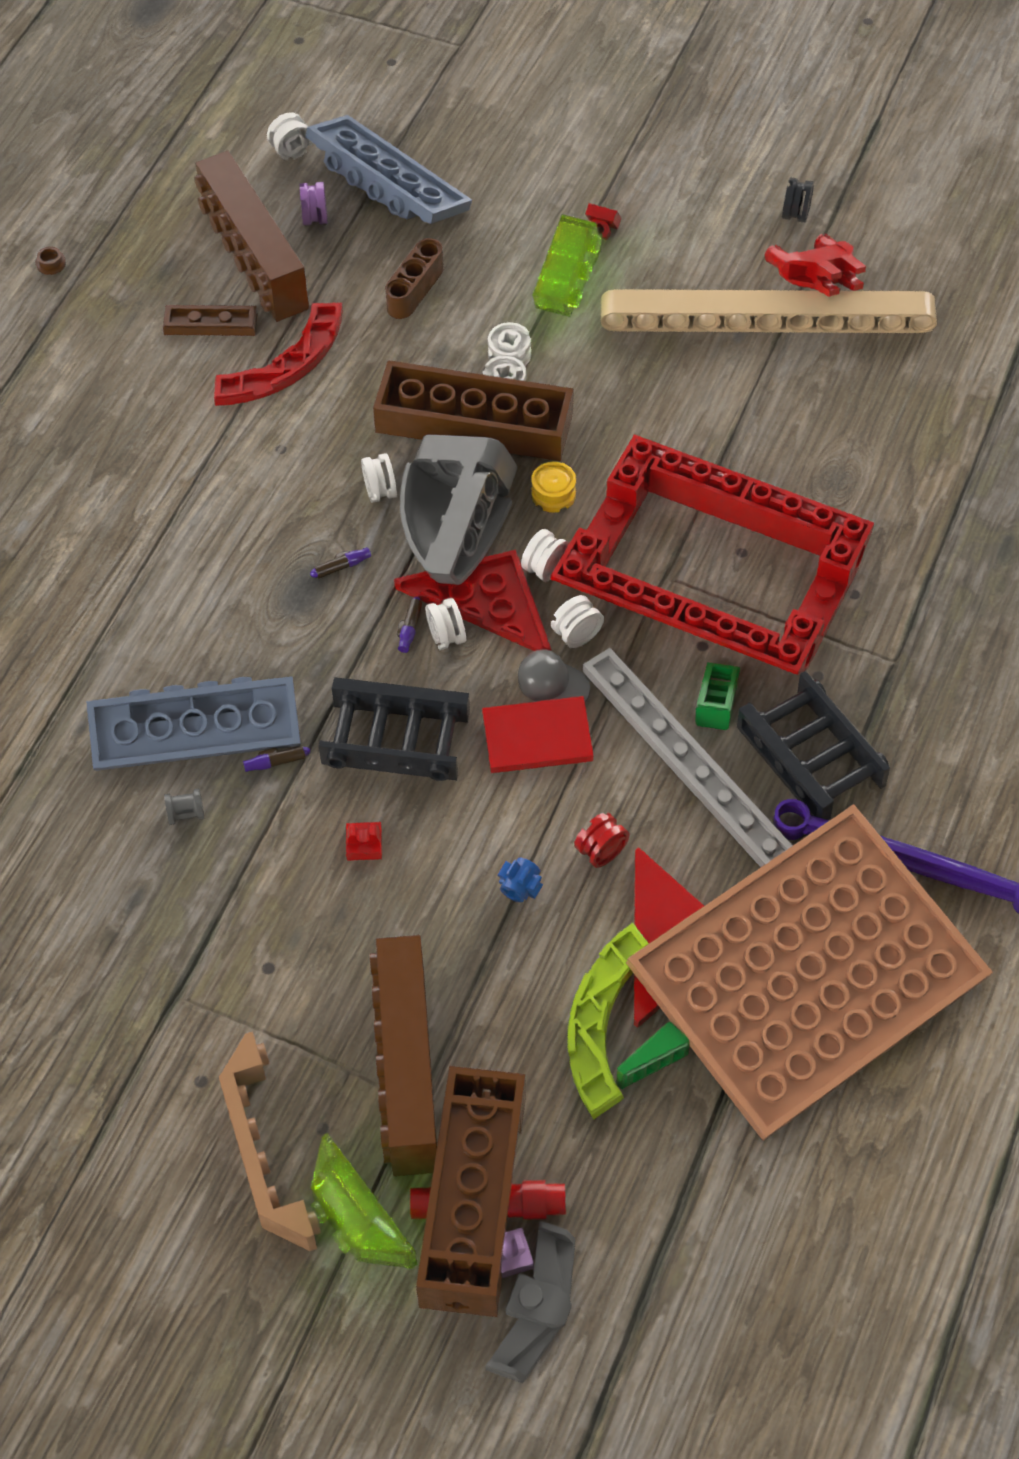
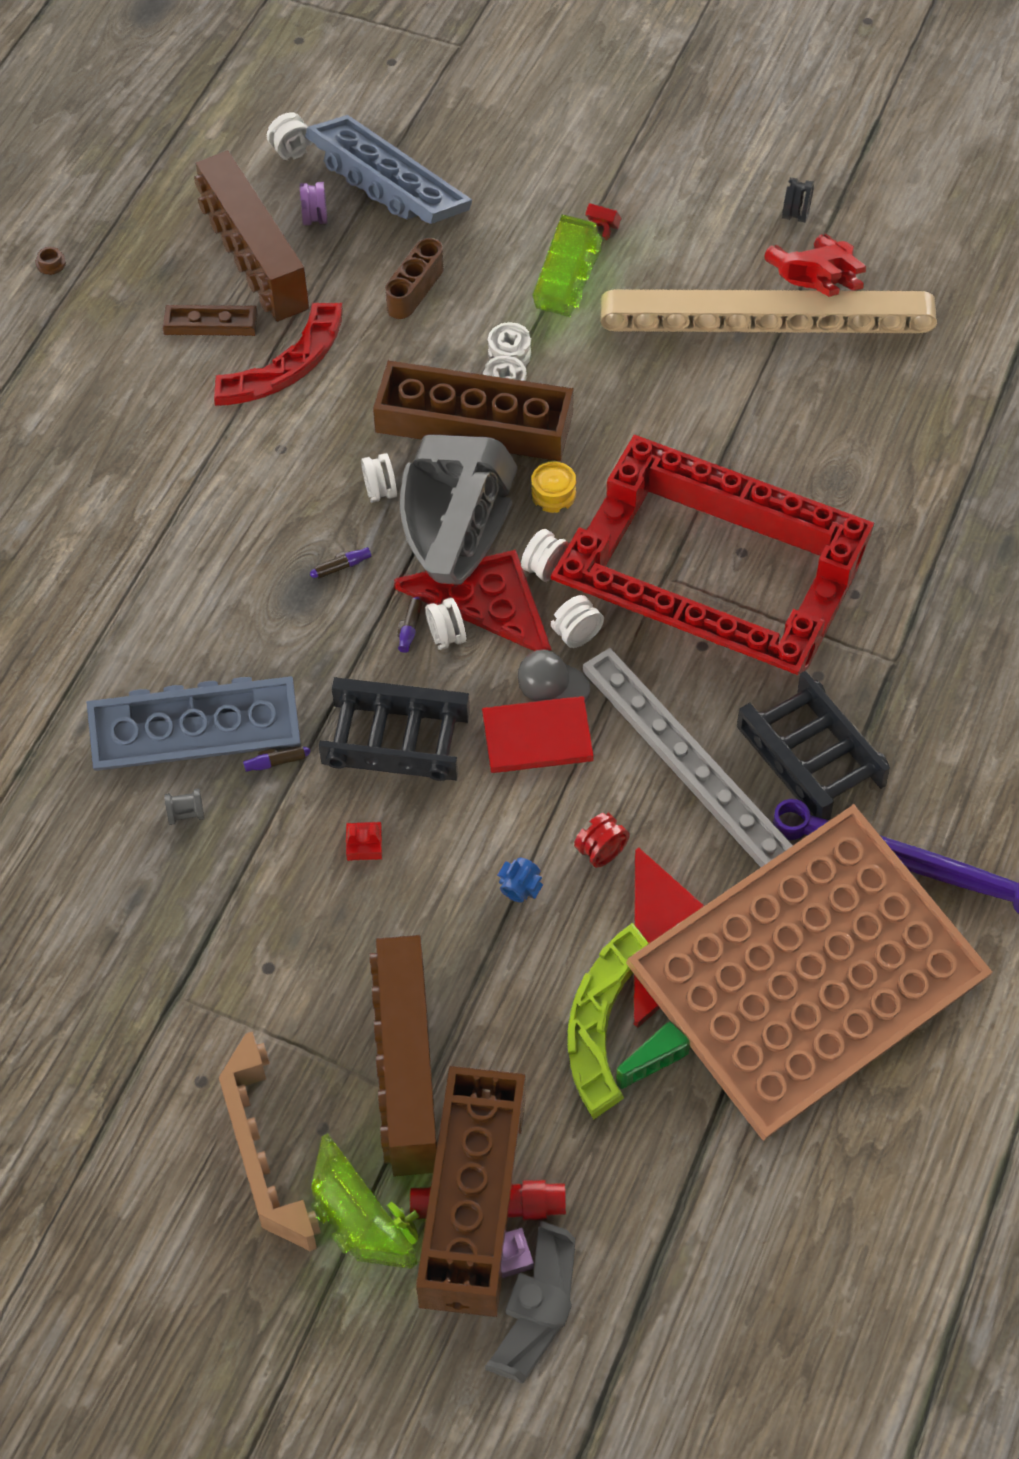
green slope [695,662,741,730] -> none
none -> lime plant [387,1202,419,1245]

